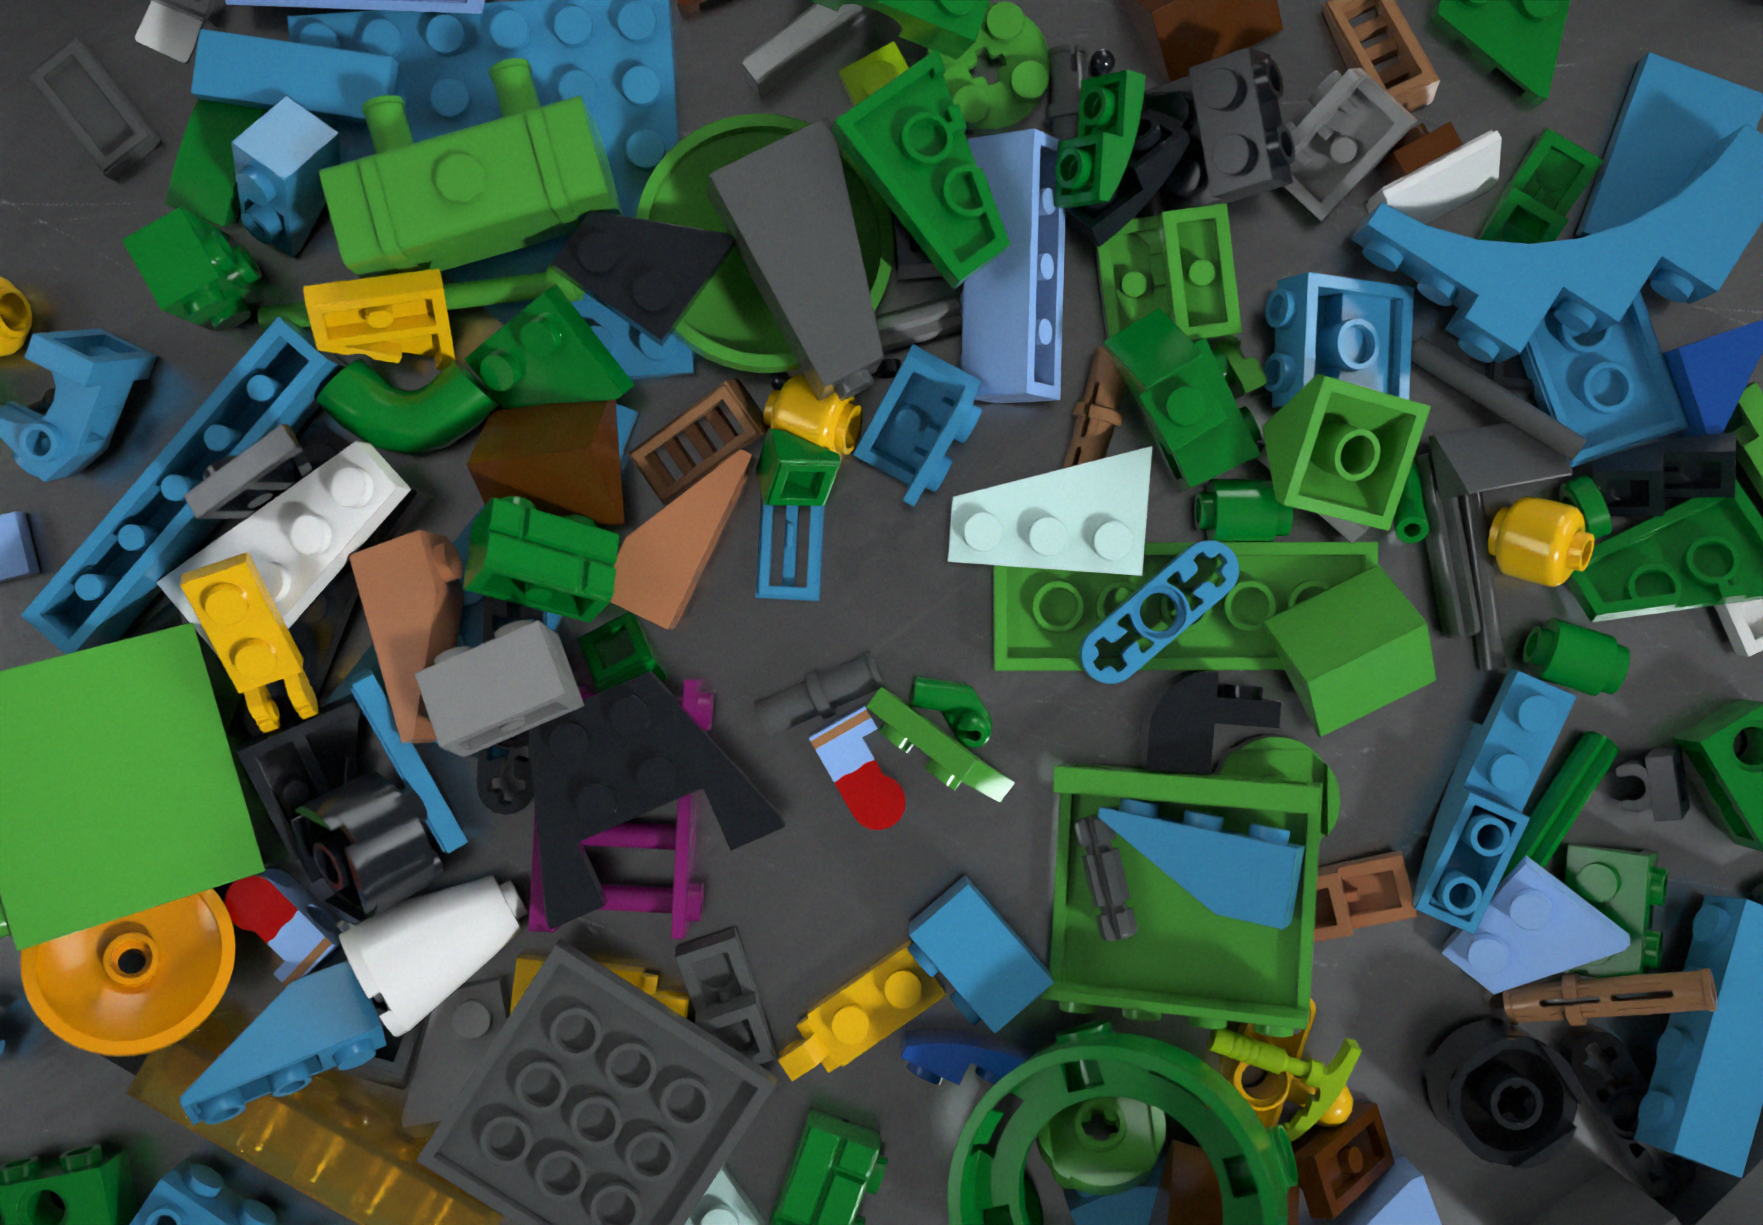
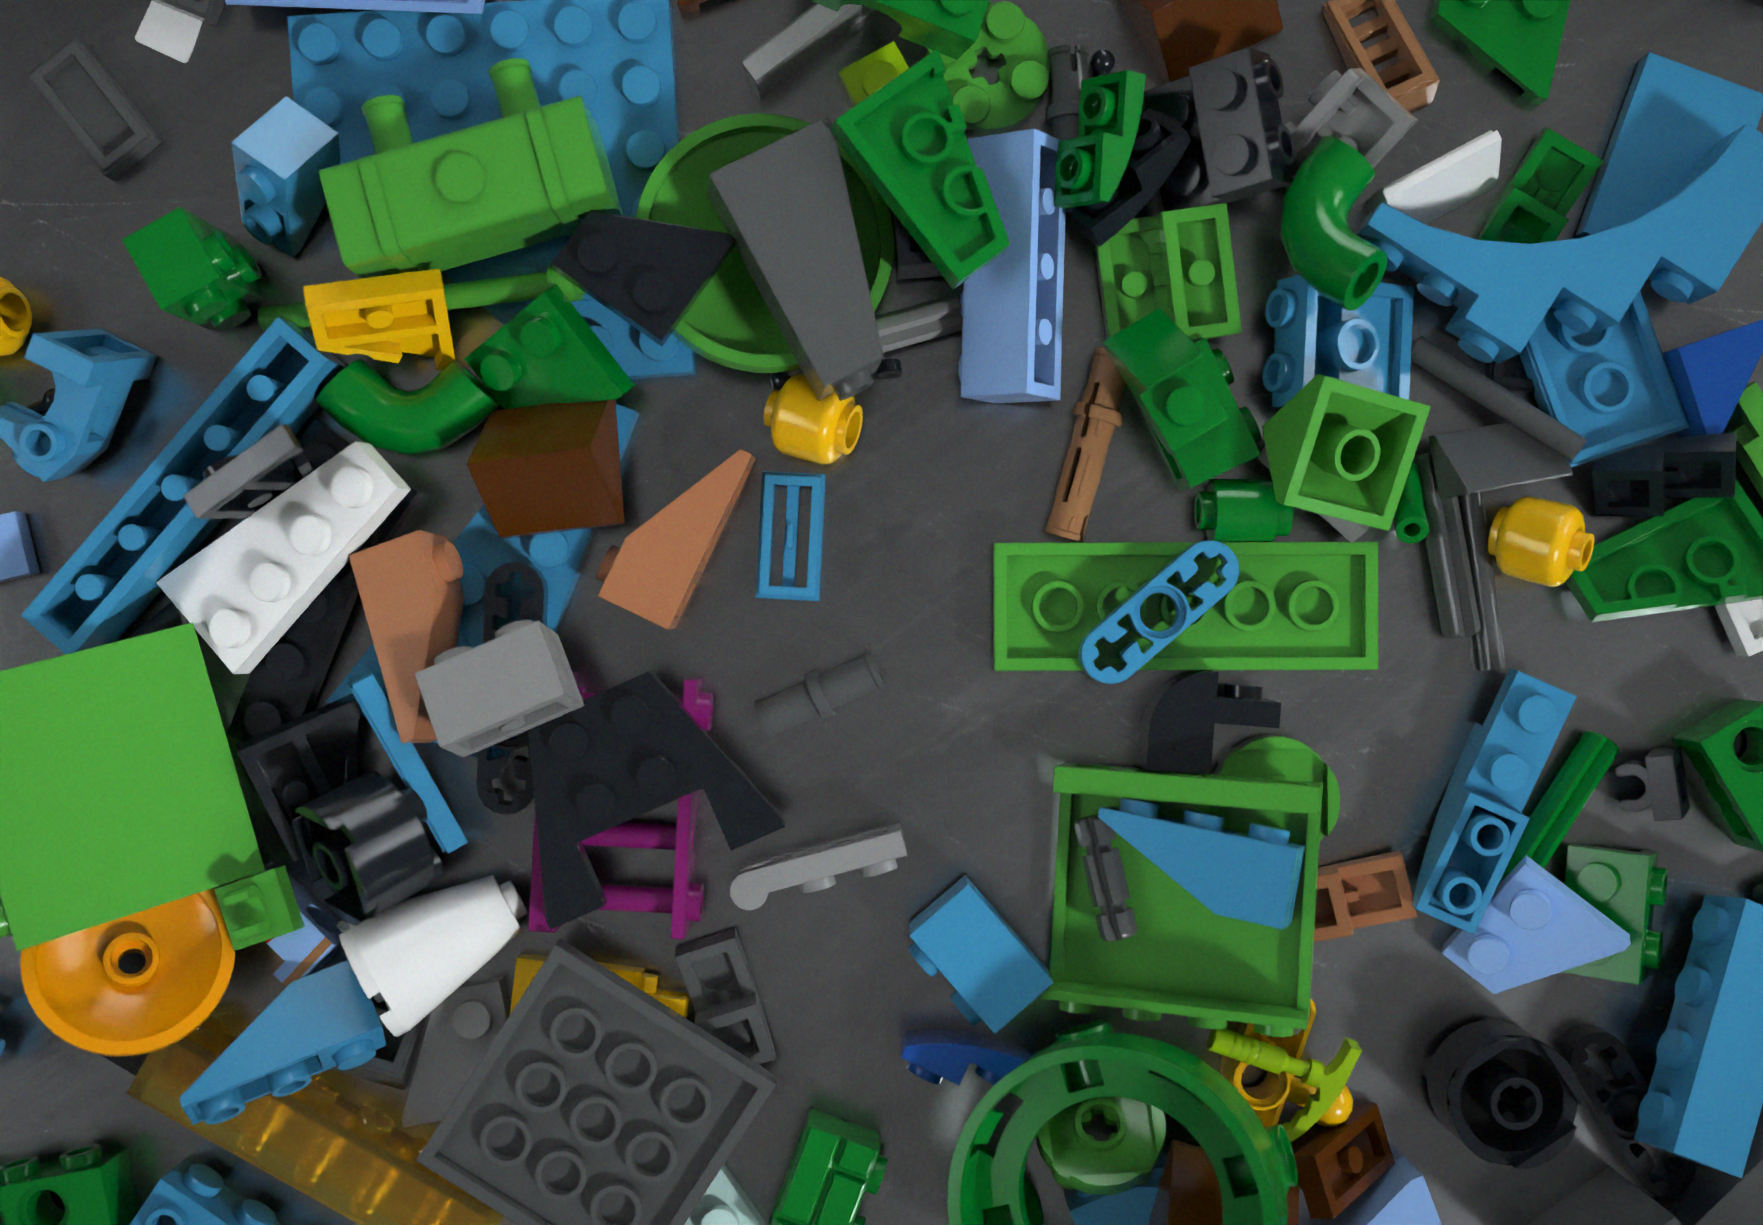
green slope [165,99,269,227] -> none
yellow hinge [180,552,319,733] -> none
dark azure tile [191,29,399,124] -> none
green brick [463,496,619,623] -> none
green slope [577,611,667,692] -> none
medium nougat slope [627,378,770,505] -> none
green slope [756,428,841,506] -> none
yellow hinge [778,939,947,1081] -> none
leg [809,703,906,830] -> none
dark azure bracket [853,344,982,507] -> none
bright green wing [866,687,1015,802] -> none
green arm [909,675,992,748] -> none
light aqua wing [947,446,1152,576] -> none
bright green tile [1208,335,1268,400] -> none
bright green slope [1261,565,1436,737] -> none
reddish brown plate [1375,121,1463,186] -> none
medium nougat pin [1503,968,1718,1026] -> none
green brick [1523,618,1630,696] -> none
green tile [1559,475,1612,540] -> none
none -> bright green tile [214,865,305,951]
none -> light grey plate [730,823,907,911]
none -> green cylinder [1281,136,1387,311]

